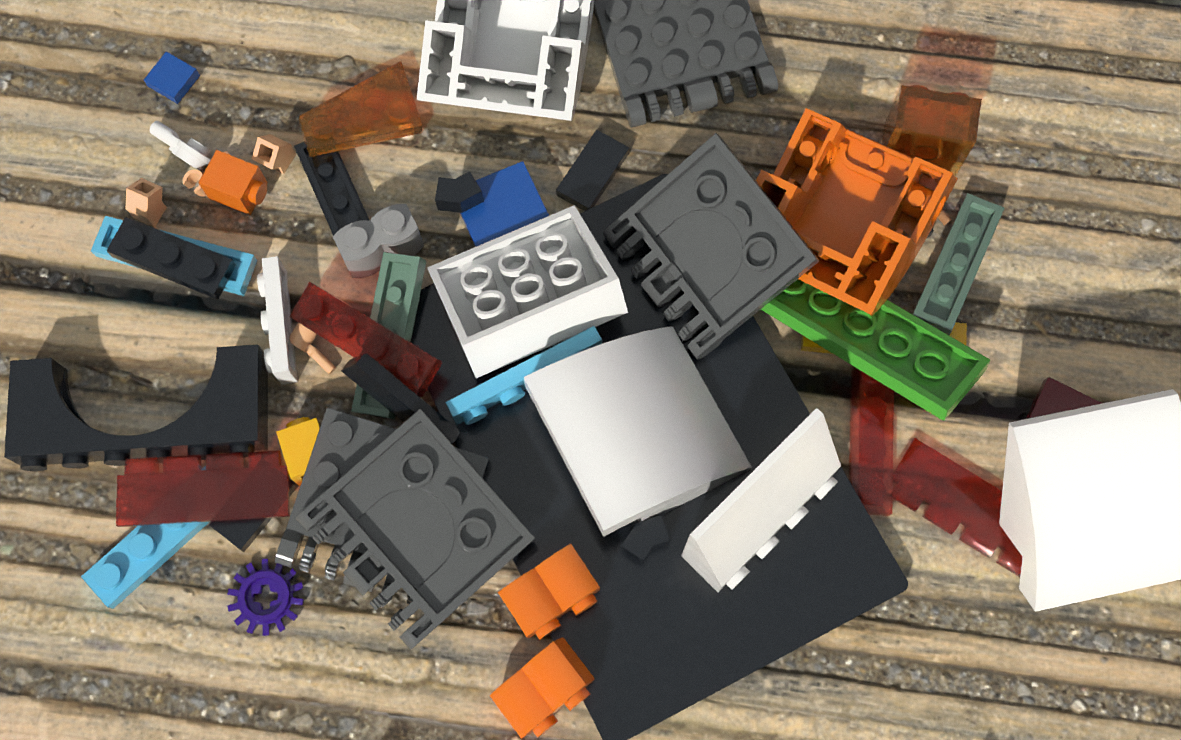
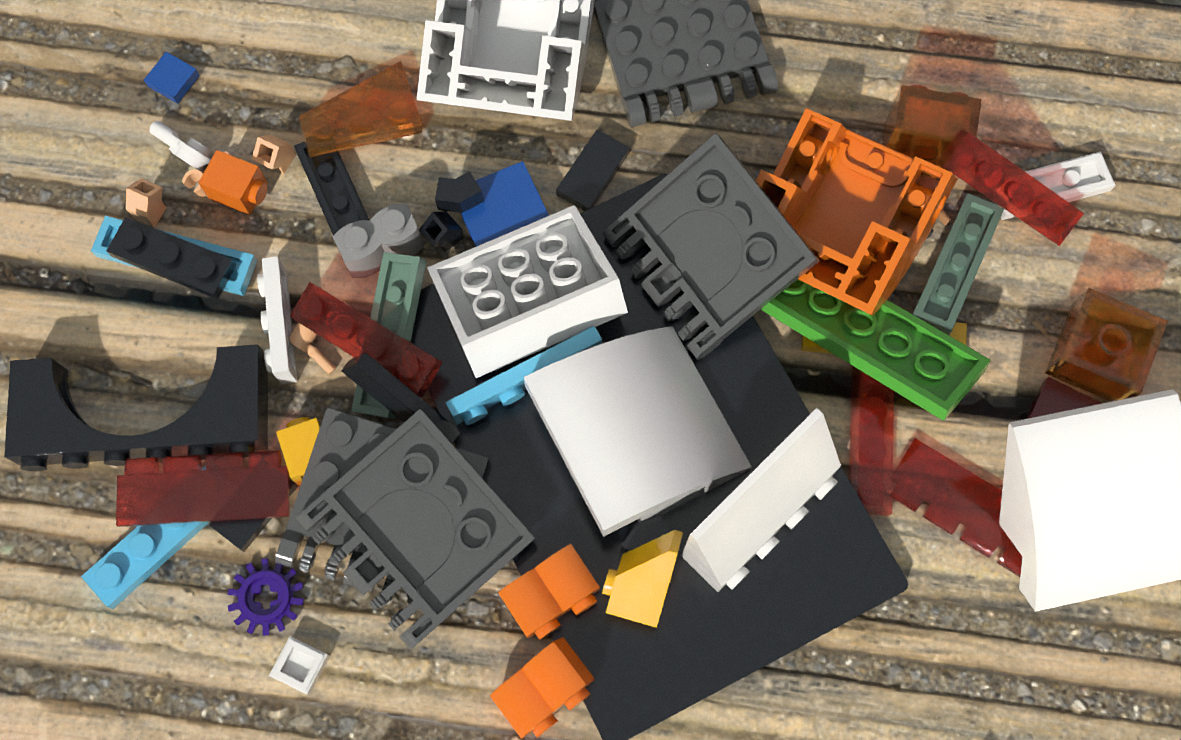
none -> white tile [269,636,330,695]
none -> black piece [419,211,464,252]
none -> yellow slope [602,530,683,628]
none -> clear red plate [937,129,1084,246]
none -> white tile [988,151,1116,220]
none -> clear orange brick [1045,288,1168,402]

